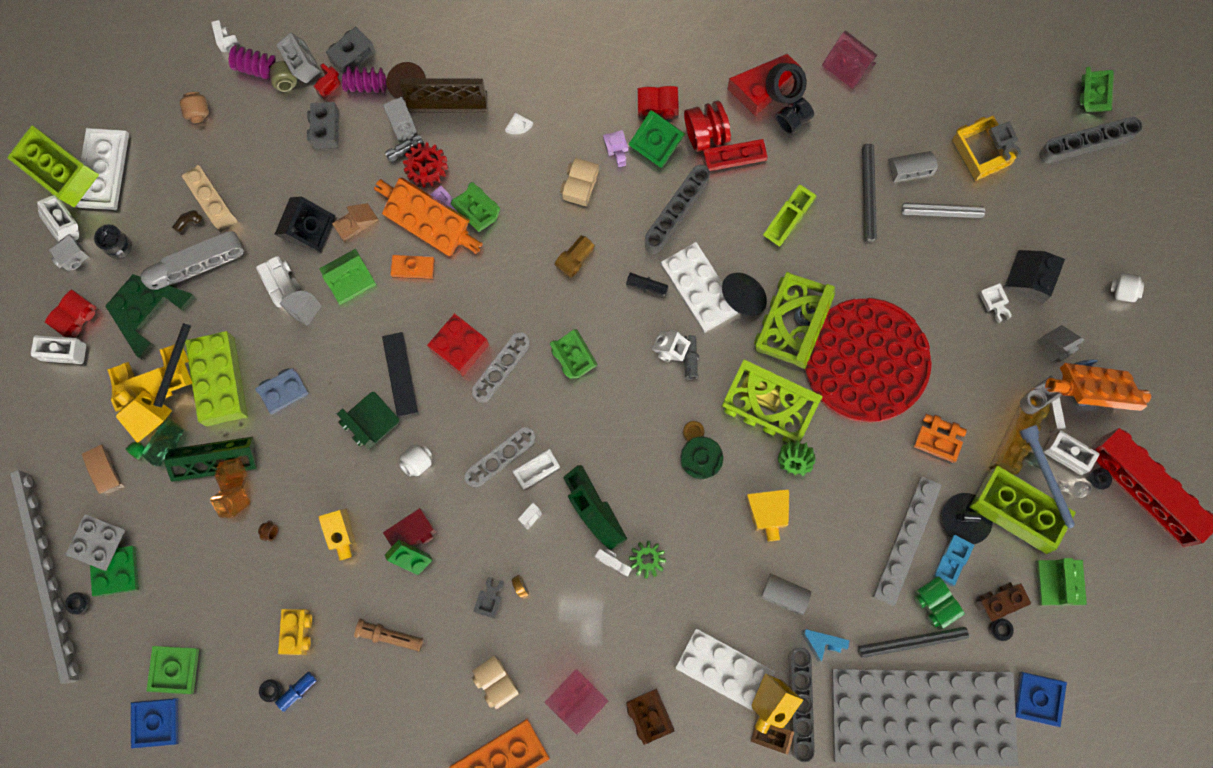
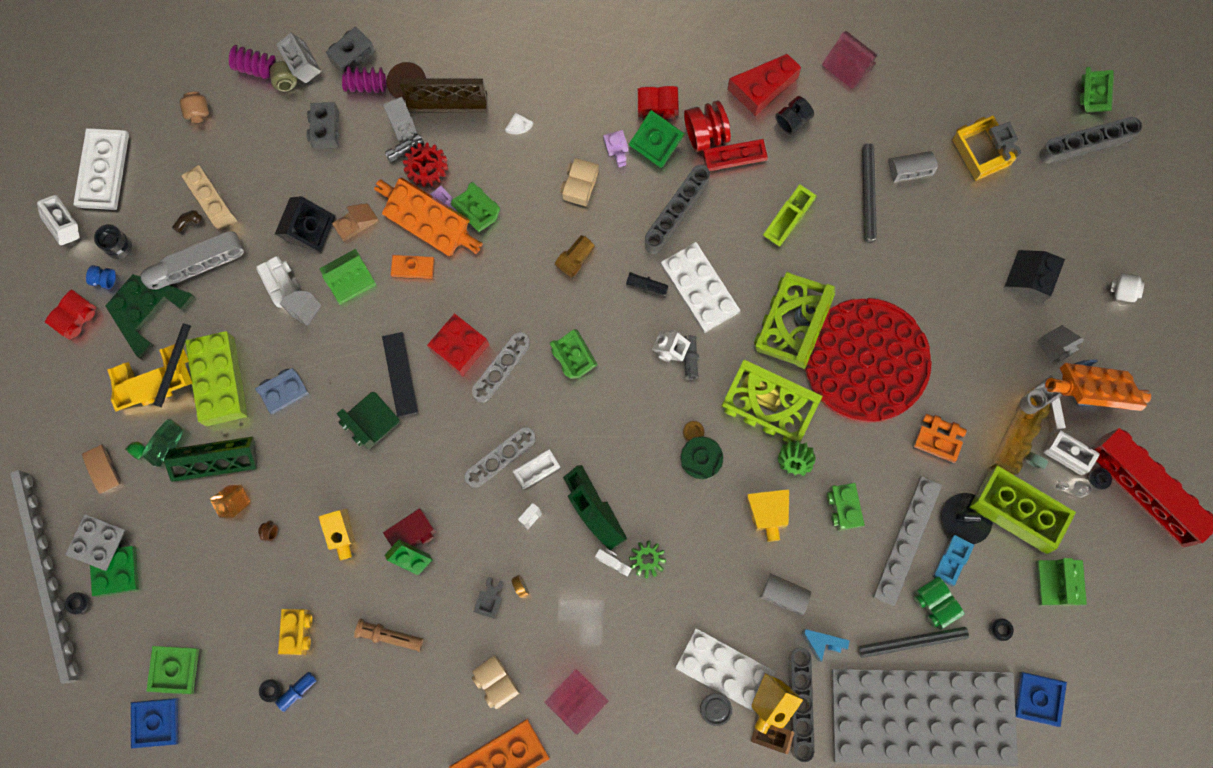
lime brick [7,125,99,208] -> none
white brick [31,335,86,364] -> none
light grey brick [49,235,89,272] -> none
yellow torso [115,389,172,443] -> none
white bracket [211,20,241,52] -> none
clear orange panel [215,458,247,494] -> none
red bracket [314,63,341,100] -> none
white head [399,445,432,477] -> none
reddish brown bracket [626,688,675,745] -> none
black shield [722,272,767,316] -> none
black tyre [766,63,807,103] -> none
light grey axle [902,203,985,218] -> none
reddish brown bracket [974,582,1031,622] -> none
white plate [979,283,1011,323] -> none
sand blue piece [1019,425,1075,528] -> none
none -> blue wheel [86,265,116,289]
none -> dark grey wheel [700,693,732,726]
none -> bright green bracket [826,483,865,531]

